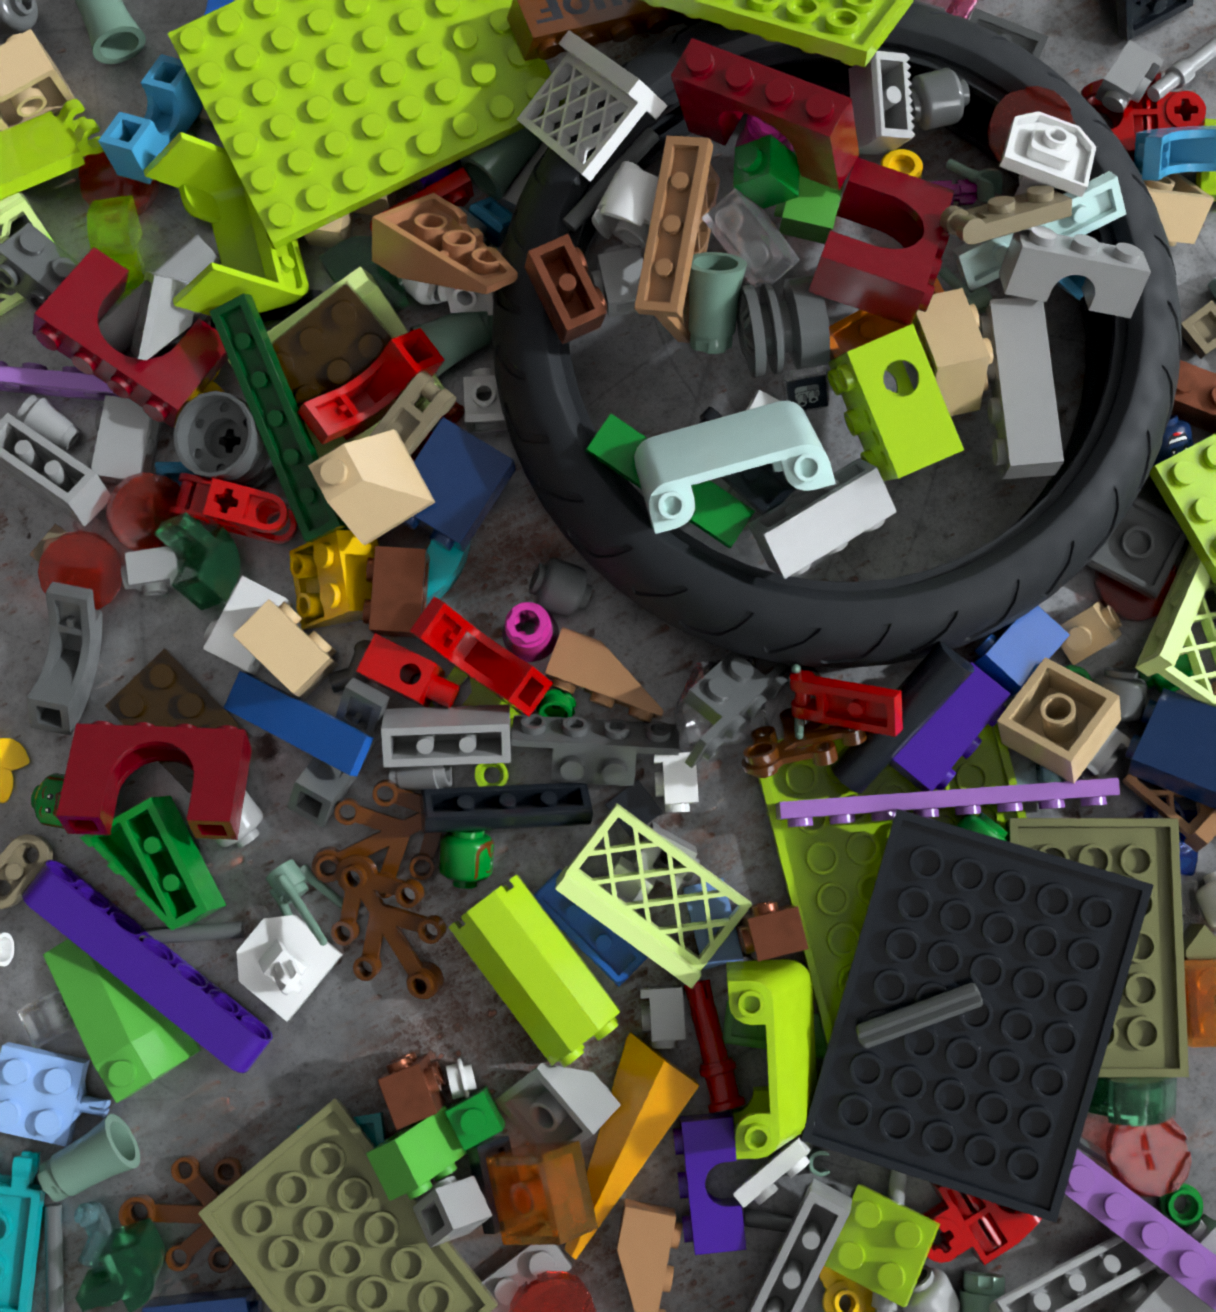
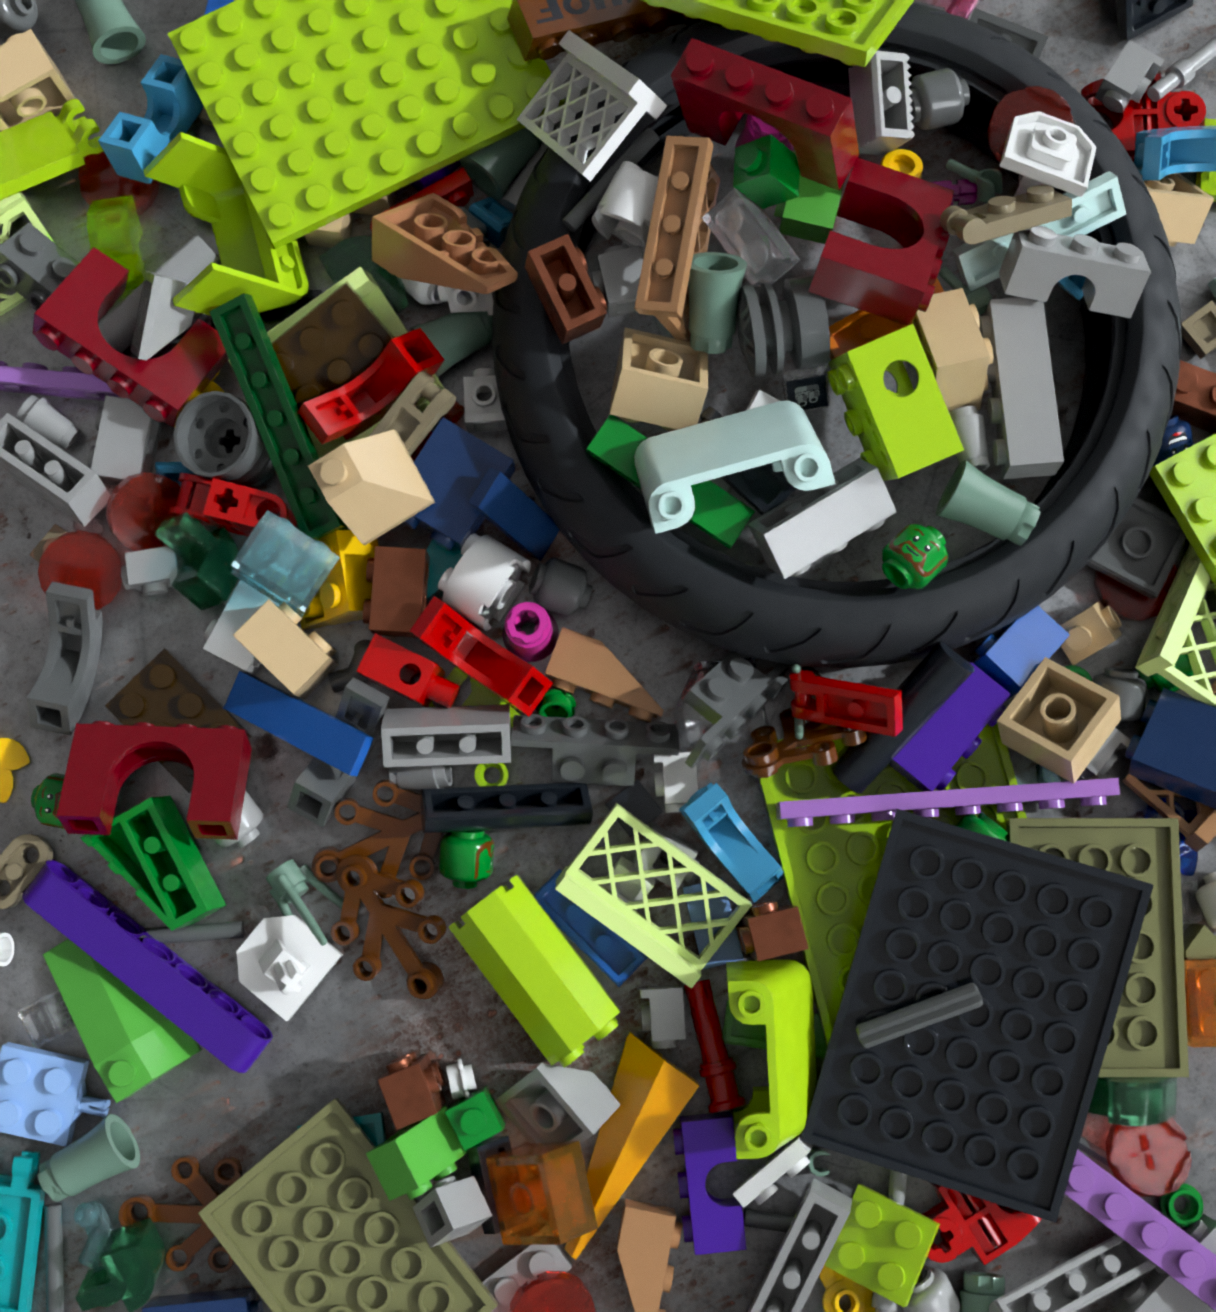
none -> clear light blue brick [231,510,340,618]
none -> white brick [438,533,531,631]
none -> dark blue tile [468,467,560,561]
none -> tan slope [610,327,708,432]
none -> dark azure arch [679,783,784,903]
none -> green head [882,524,948,589]
none -> sand green plant [936,460,1041,546]
none -> light grey cone [949,406,990,471]

